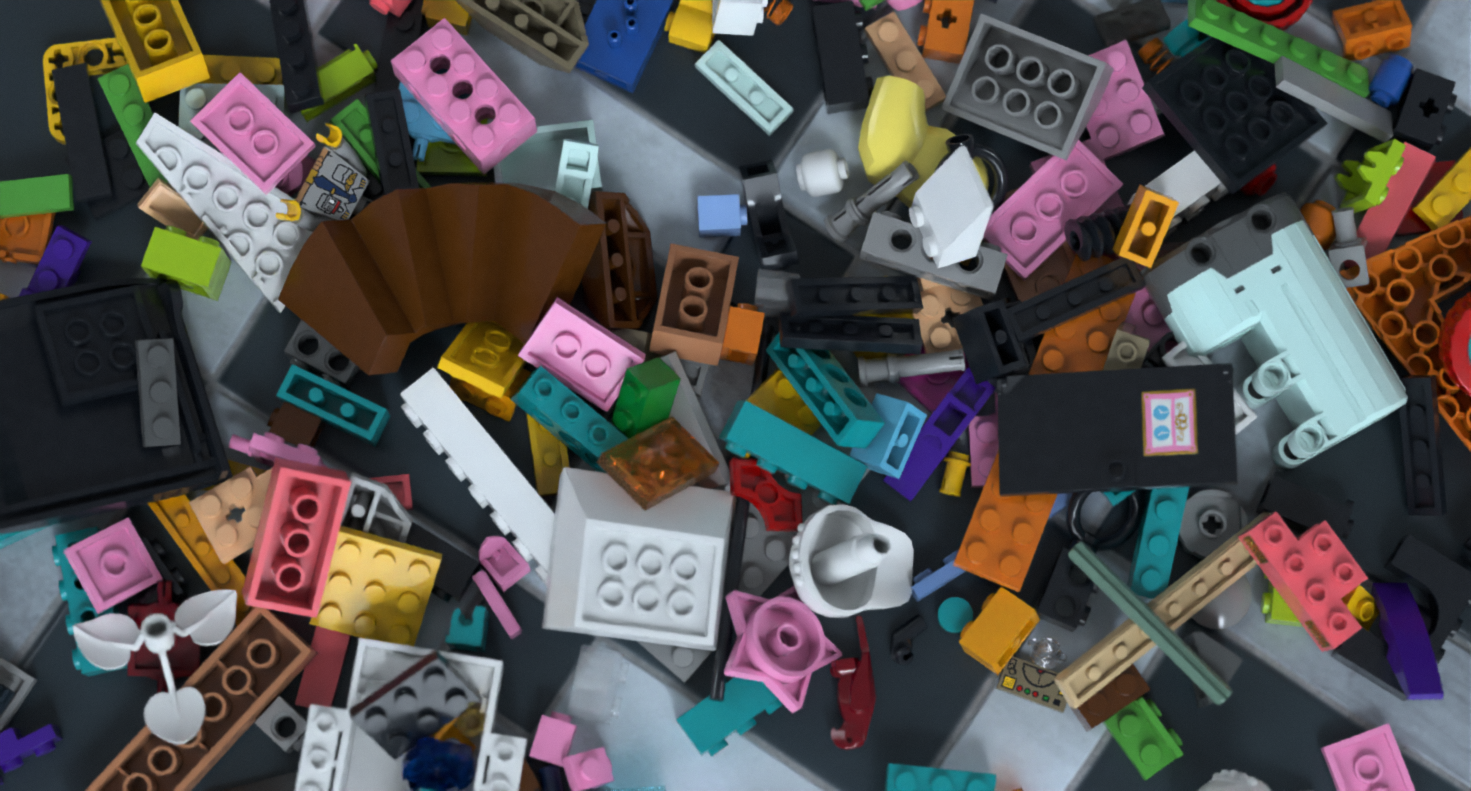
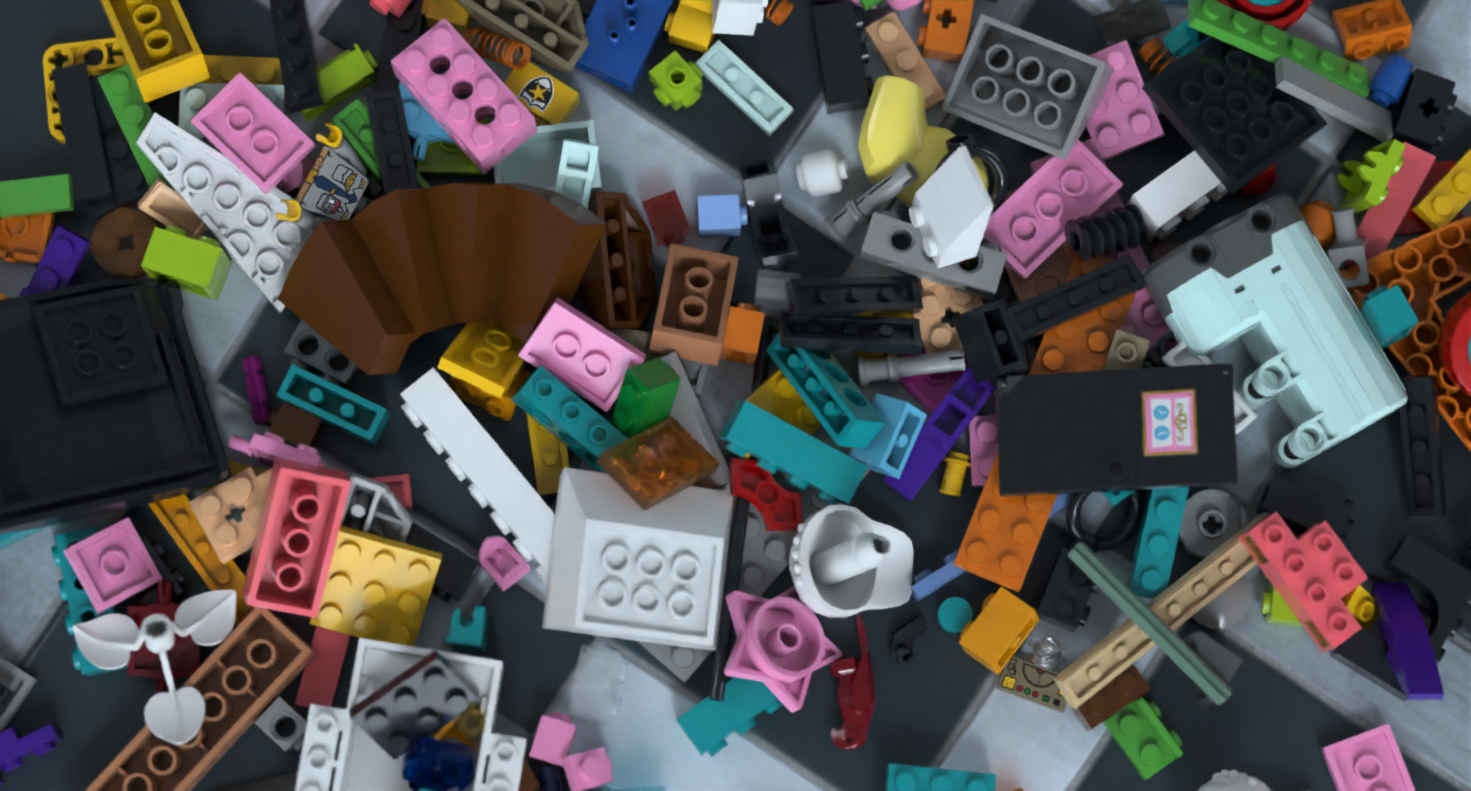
dark grey plate [135,338,181,447] -> none
bright pink tile [472,571,522,640] -> none
light orange brick [1112,185,1179,268] -> none
none -> clear orange plate [90,207,158,278]
none -> magenta axle [242,356,272,425]
none -> orange piece [463,26,531,70]
none -> yellow brick [504,57,580,126]
none -> clear red brick [642,190,690,248]
none -> lime brick [649,50,703,111]
none -> teal brick [1360,284,1419,349]

